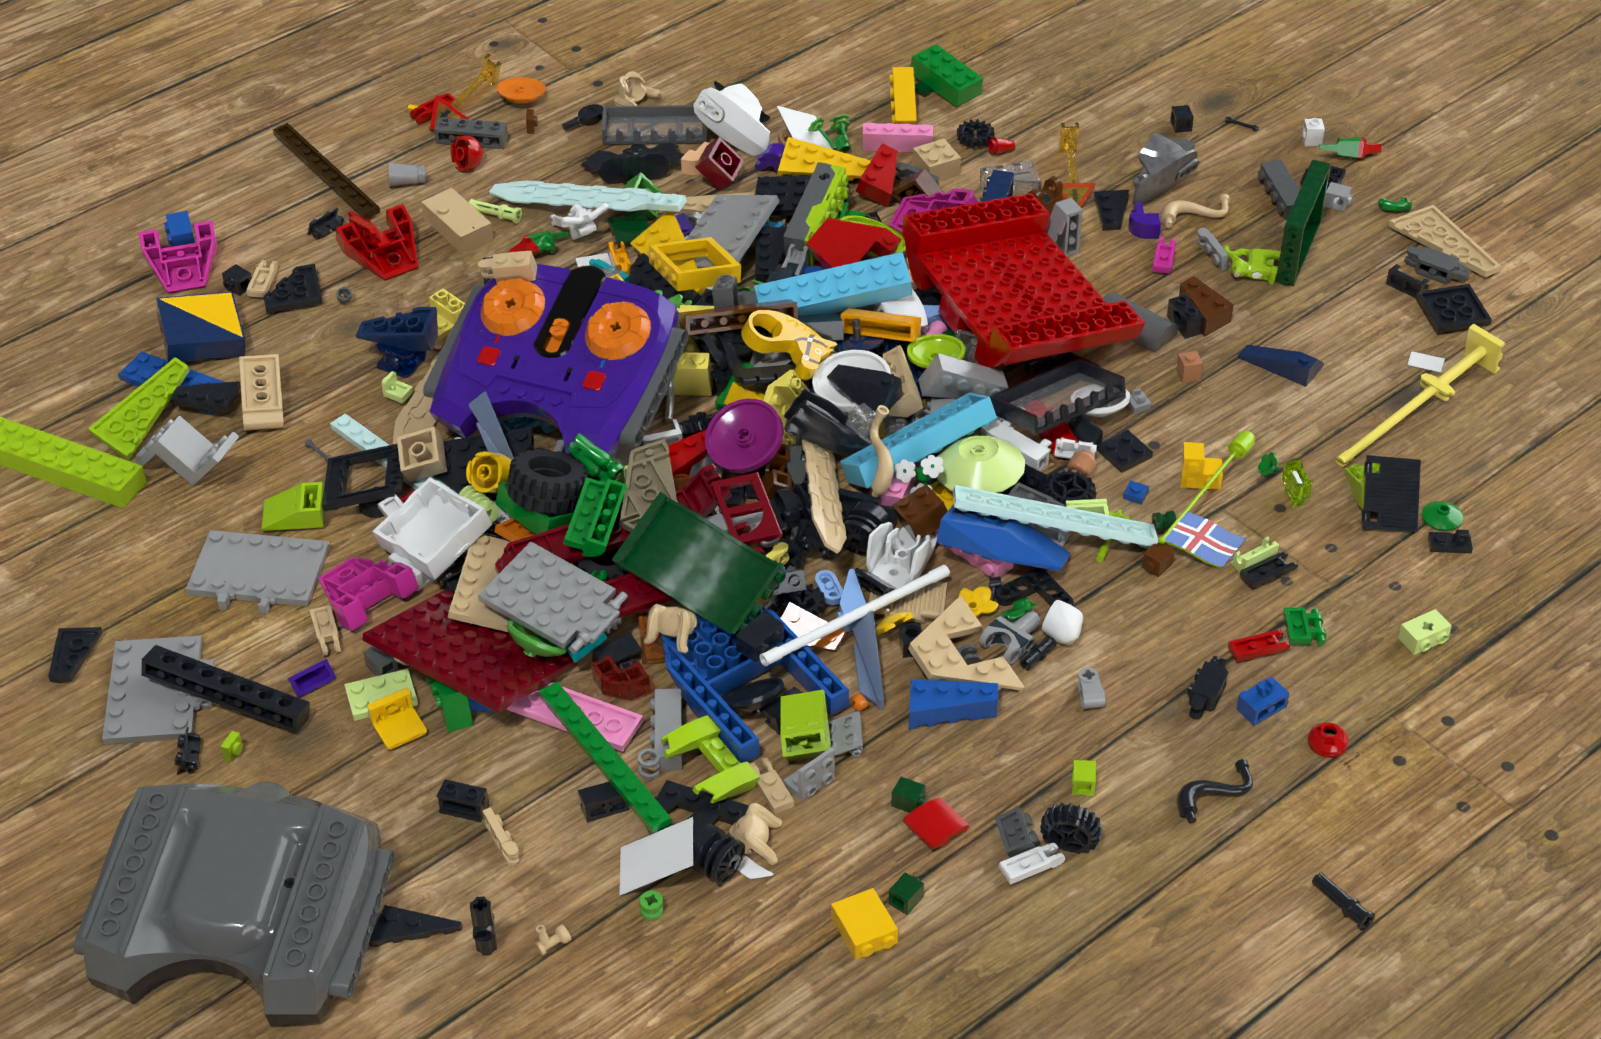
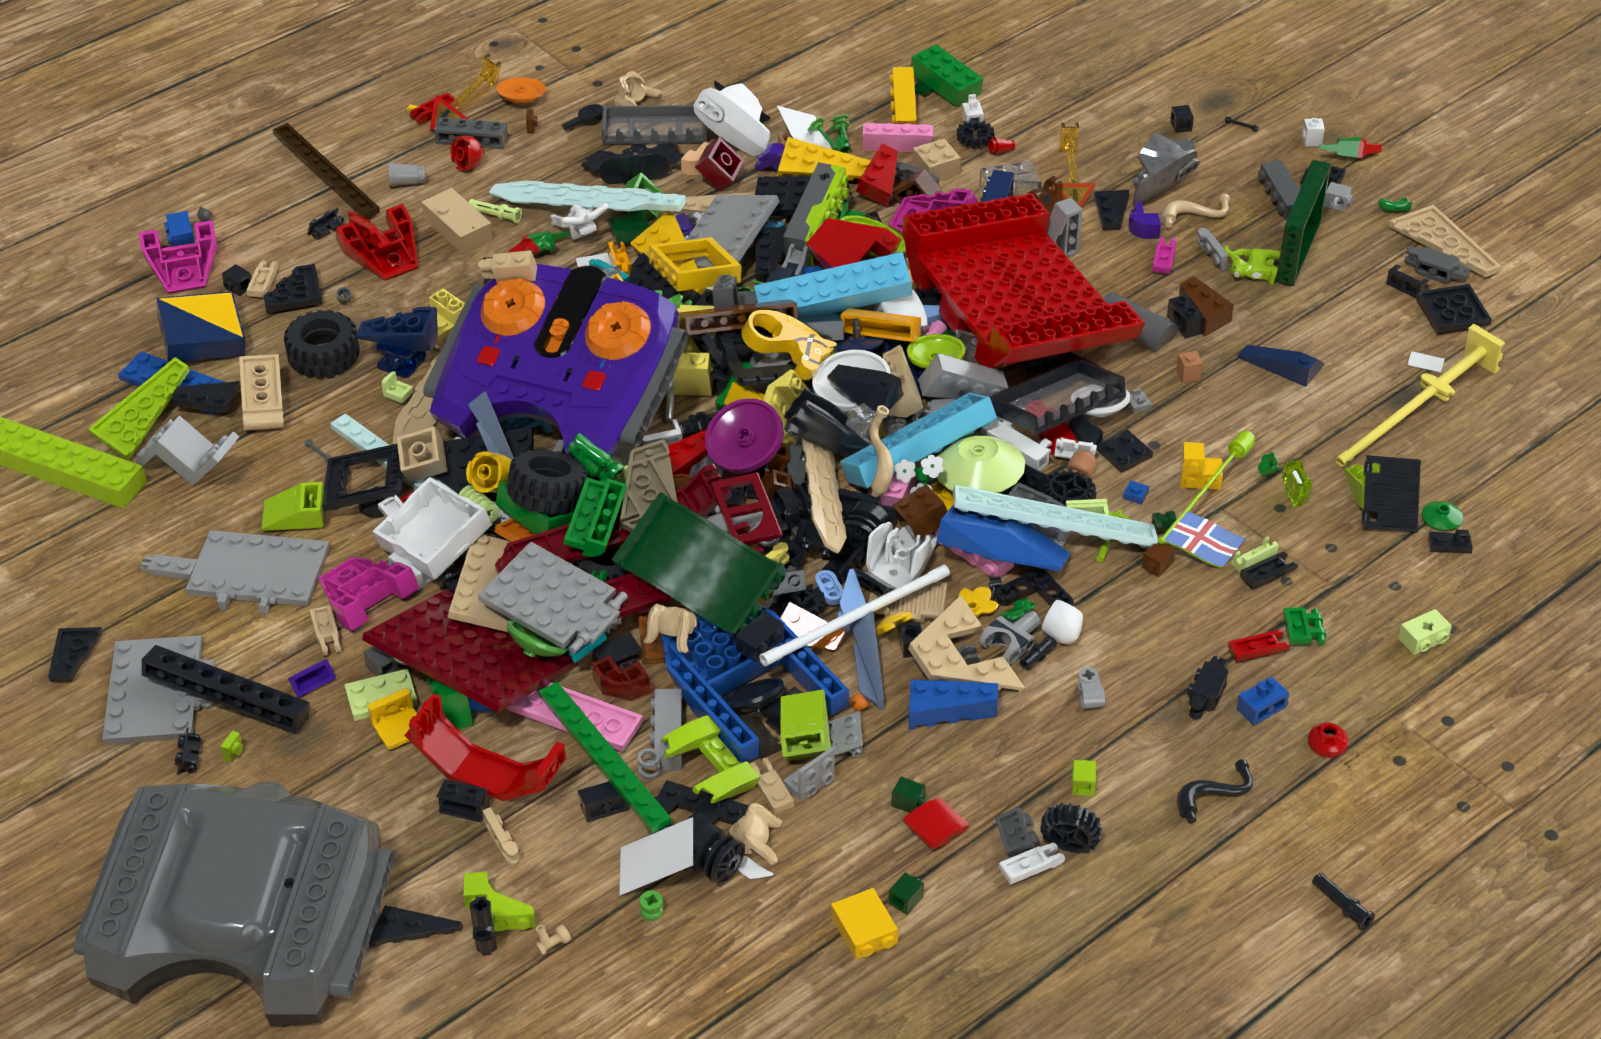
none -> light grey hinge [139,554,197,580]
none -> dark grey hinge [197,206,213,222]
none -> black tyre [284,310,360,379]
none -> red panel [404,693,566,801]
none -> lime arch [464,872,536,931]
none -> clear smoke hinge [739,711,782,760]
none -> black bracket [821,545,866,585]
none -> white brick [962,94,984,123]

